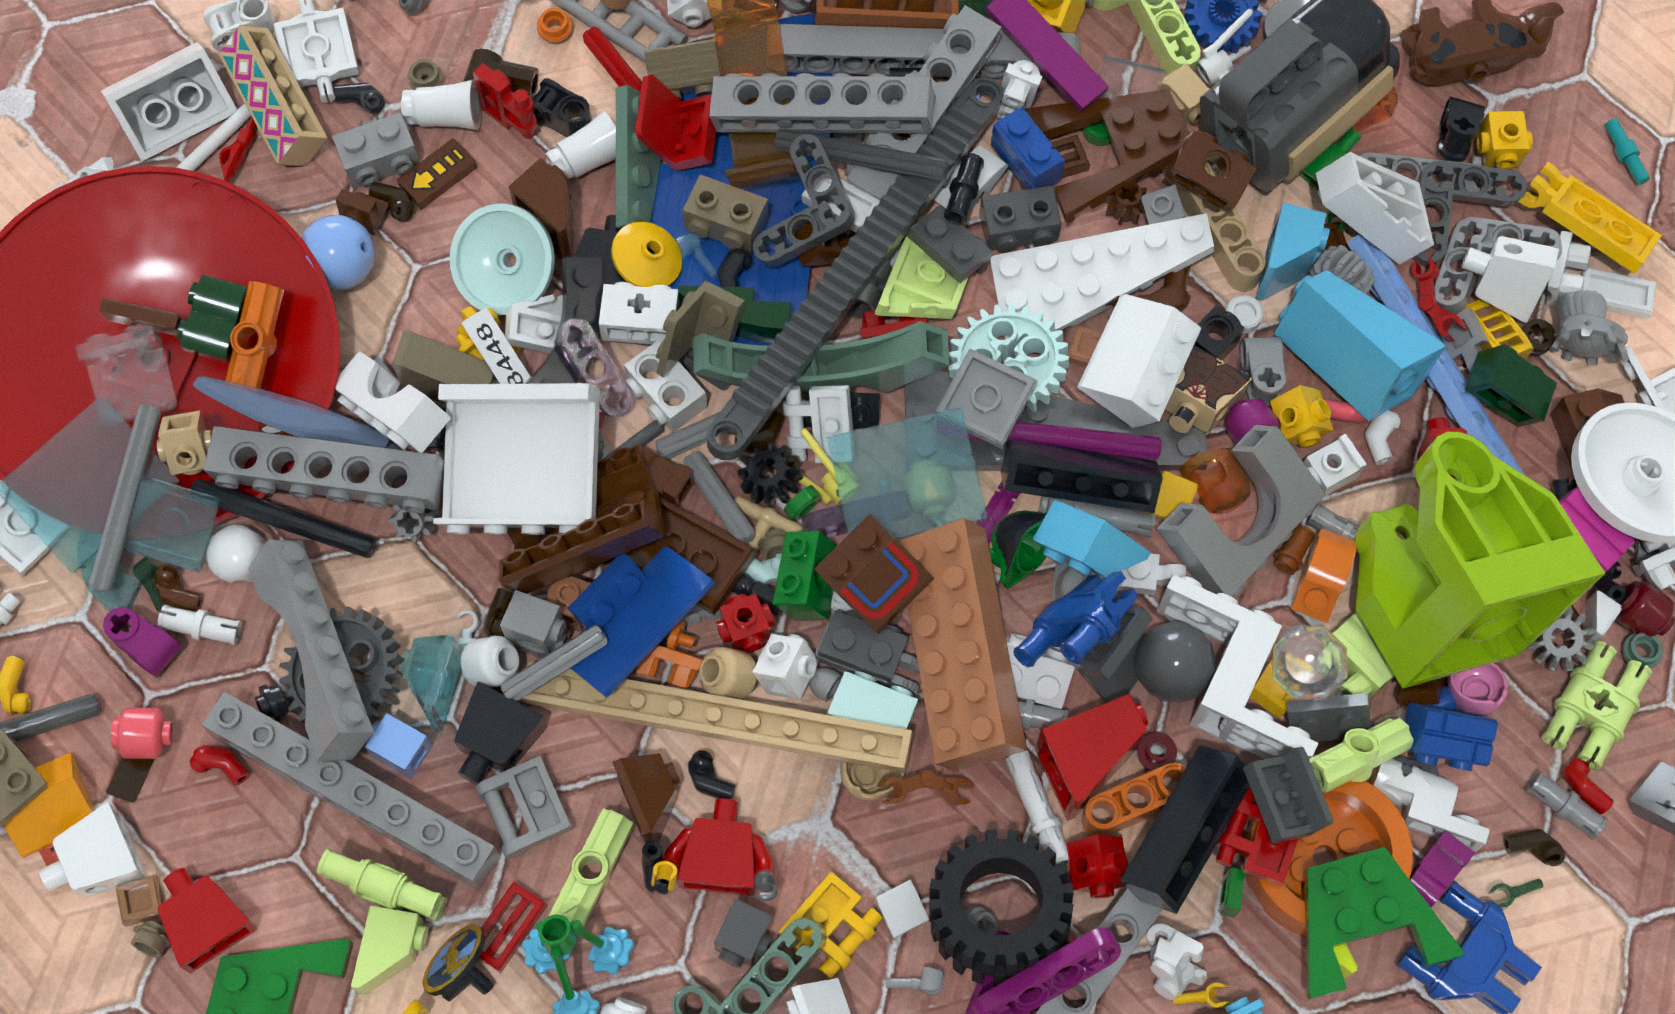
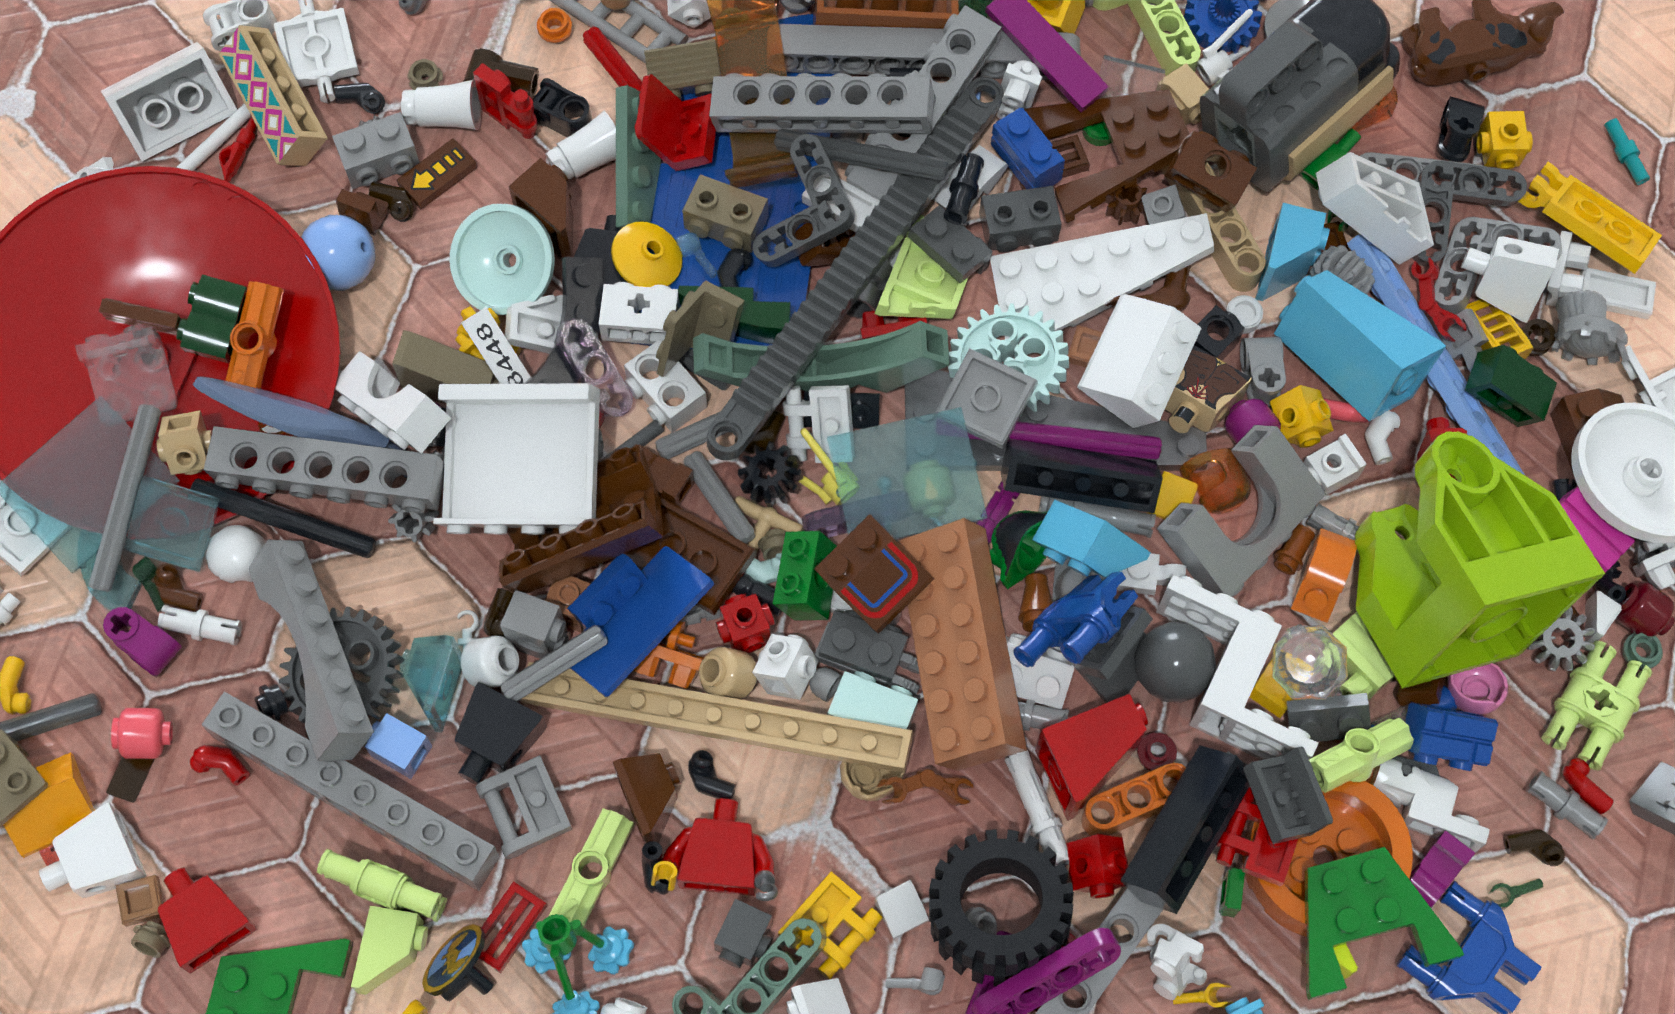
green tile [784,485,821,521] -> none
none -> dark orange cone [1018,573,1053,633]

